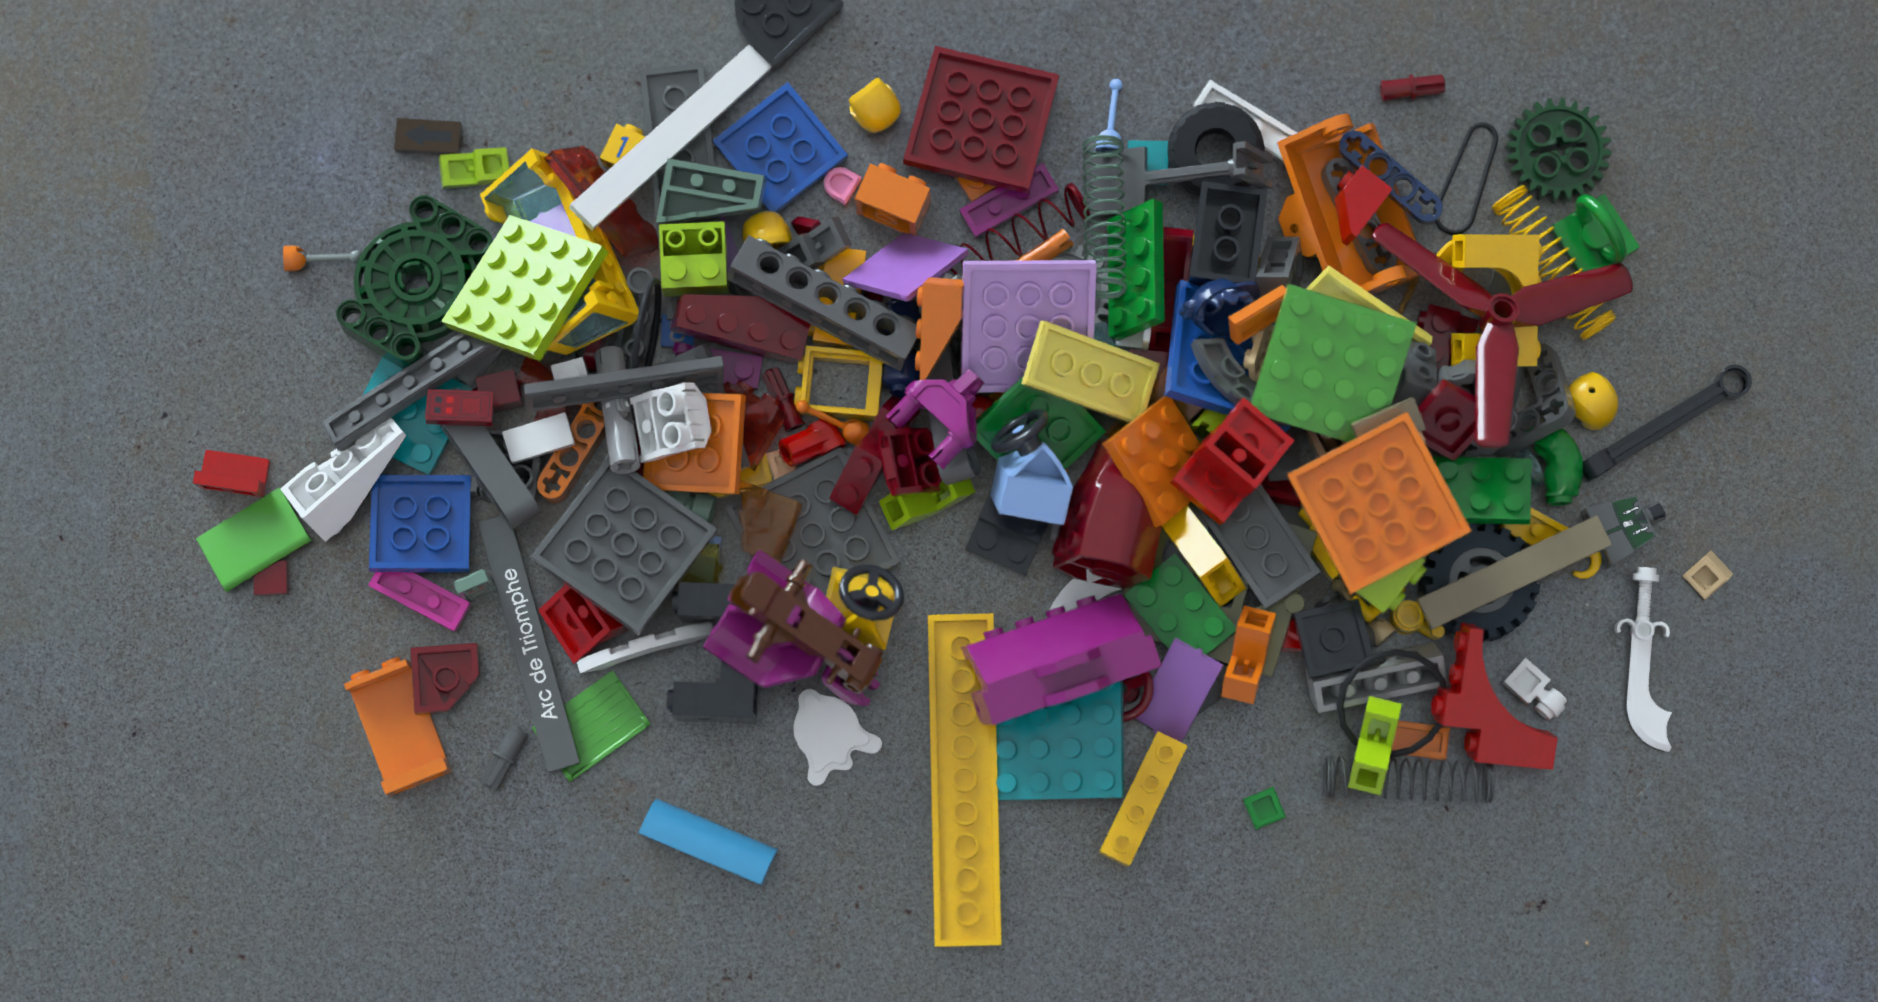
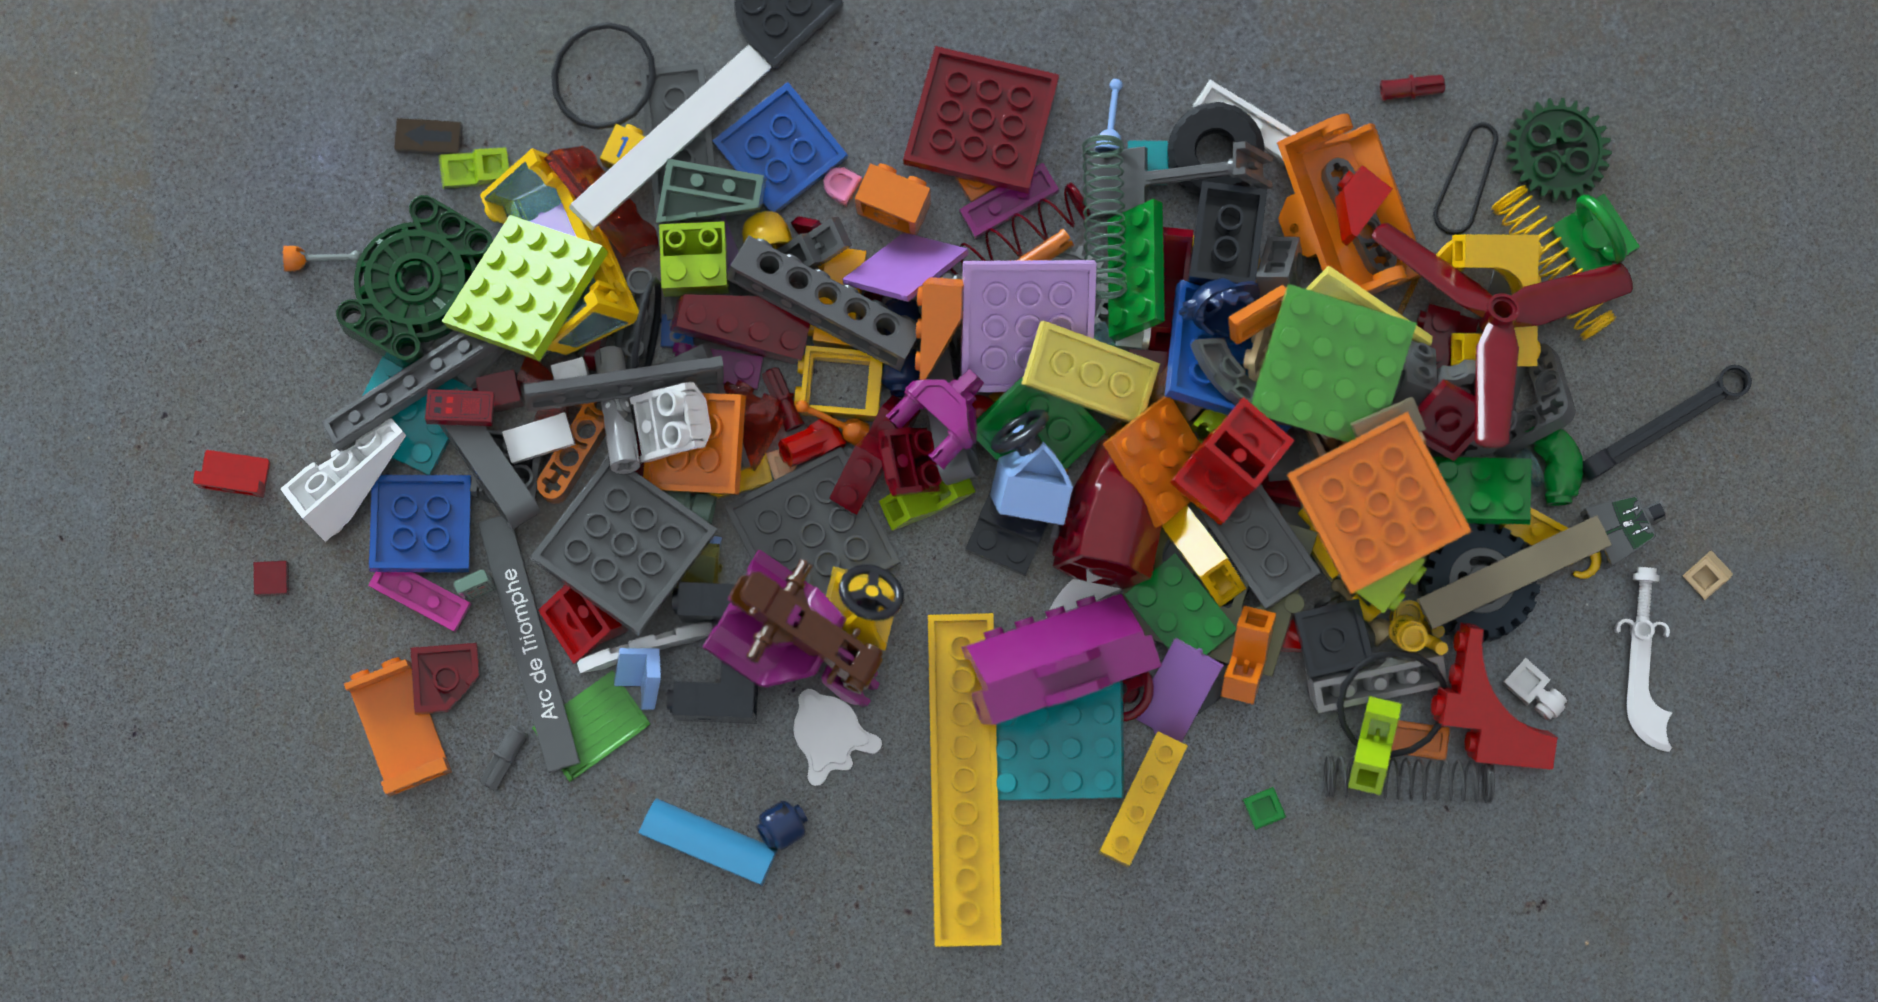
bright green piece [196,487,312,593] -> none
clear orange slope [739,480,803,563] -> none
yellow helmet [849,78,901,133] -> none
dark blue beam [1339,130,1443,225] -> none
yellow helmet [1569,372,1619,430] -> none
none -> black piece [551,22,656,130]
none -> light blue panel [614,648,661,710]
none -> dark blue head [756,800,808,850]
none -> yellow piece [1388,614,1448,655]

